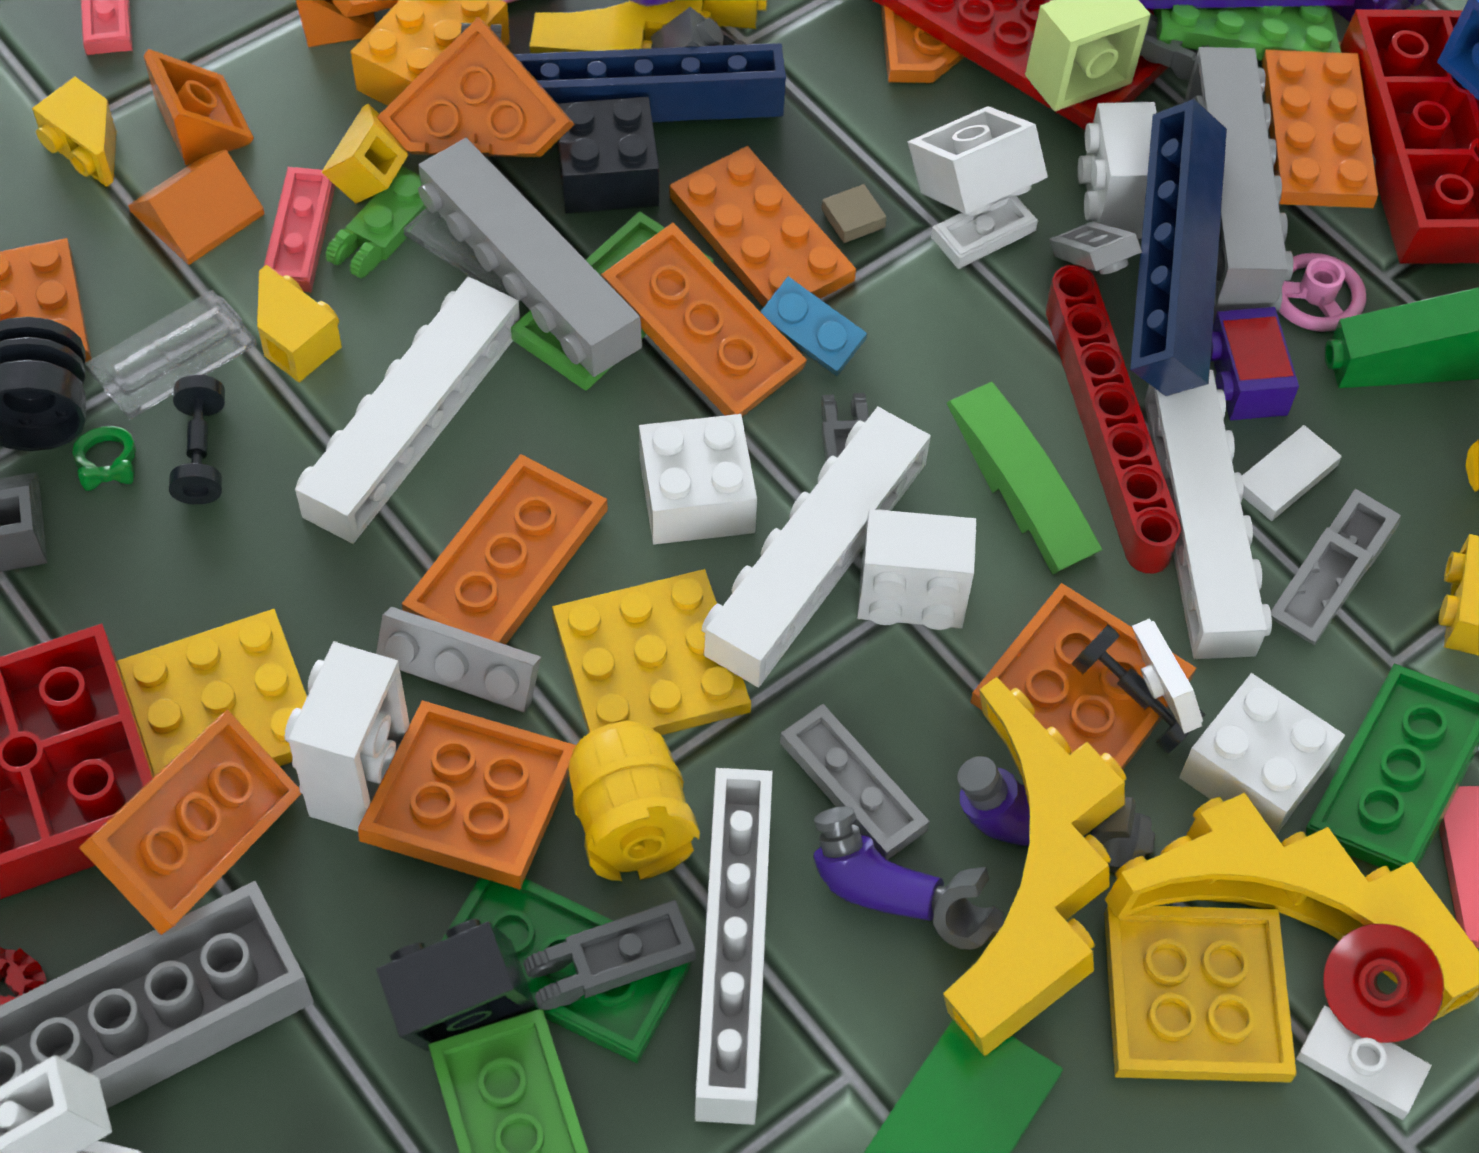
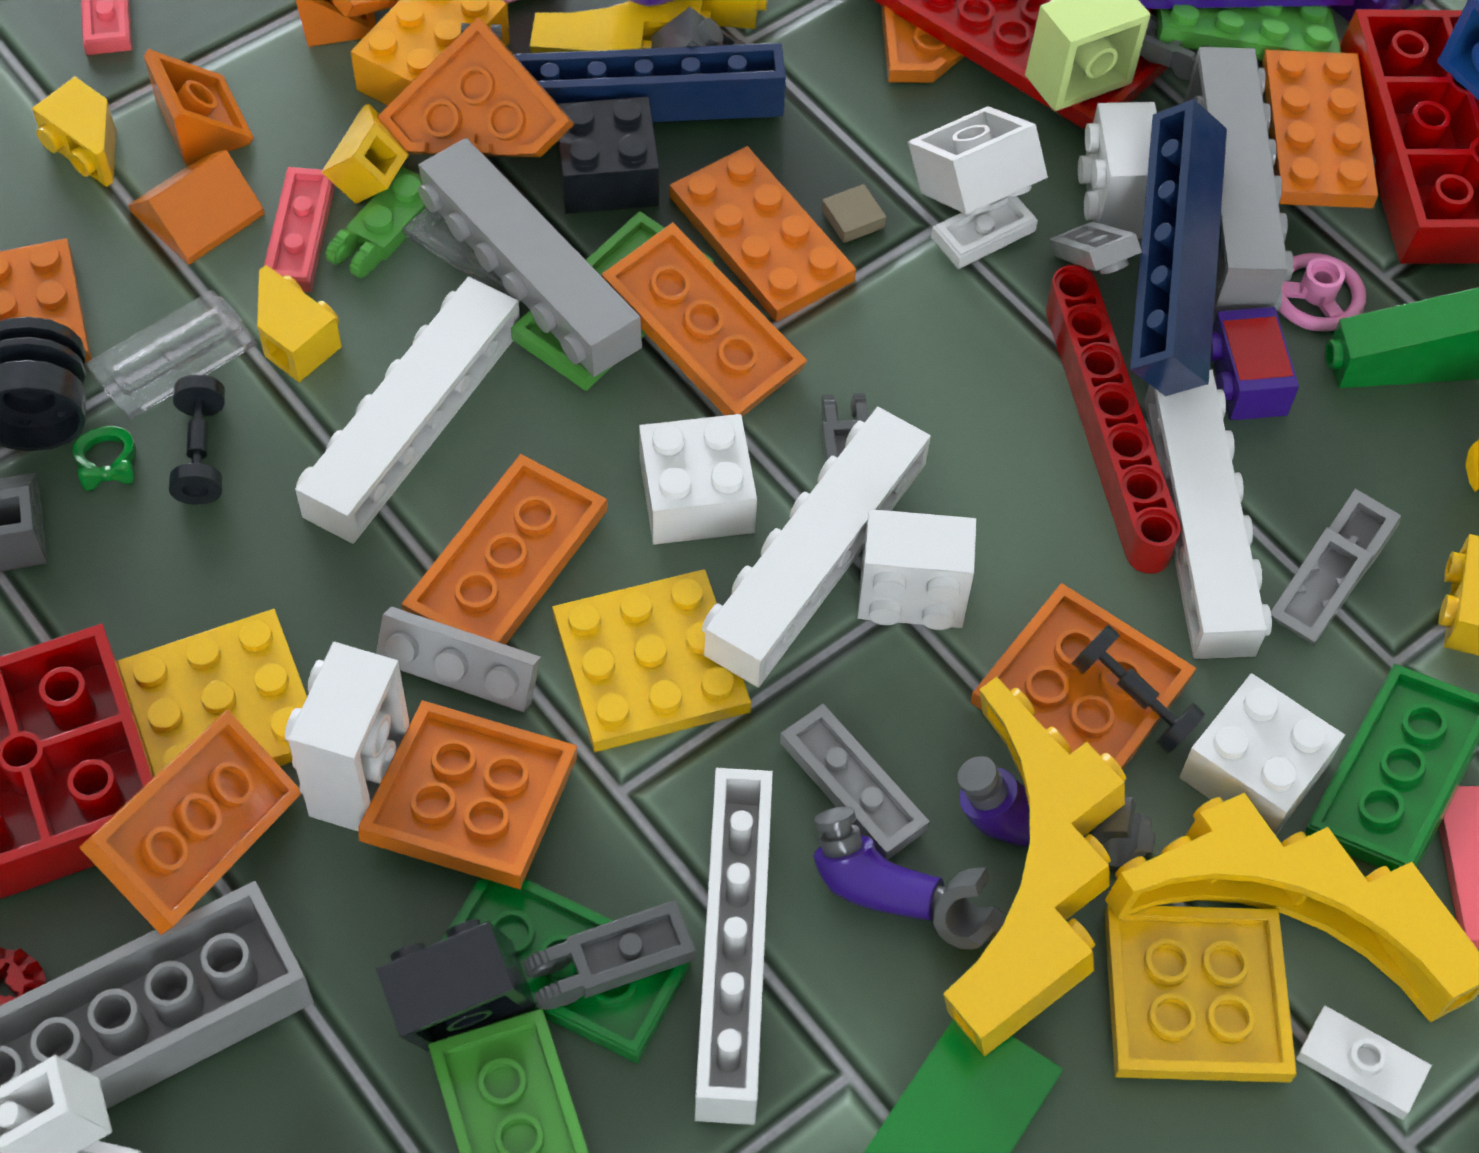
yellow piece [569,721,700,881] -> none
dark azure plate [760,276,867,376] -> none
bright green slope [946,382,1103,575] -> none
white plate [1132,618,1203,734] -> none
white tile [1242,425,1342,521] -> none
red dish [1323,924,1445,1043] -> none

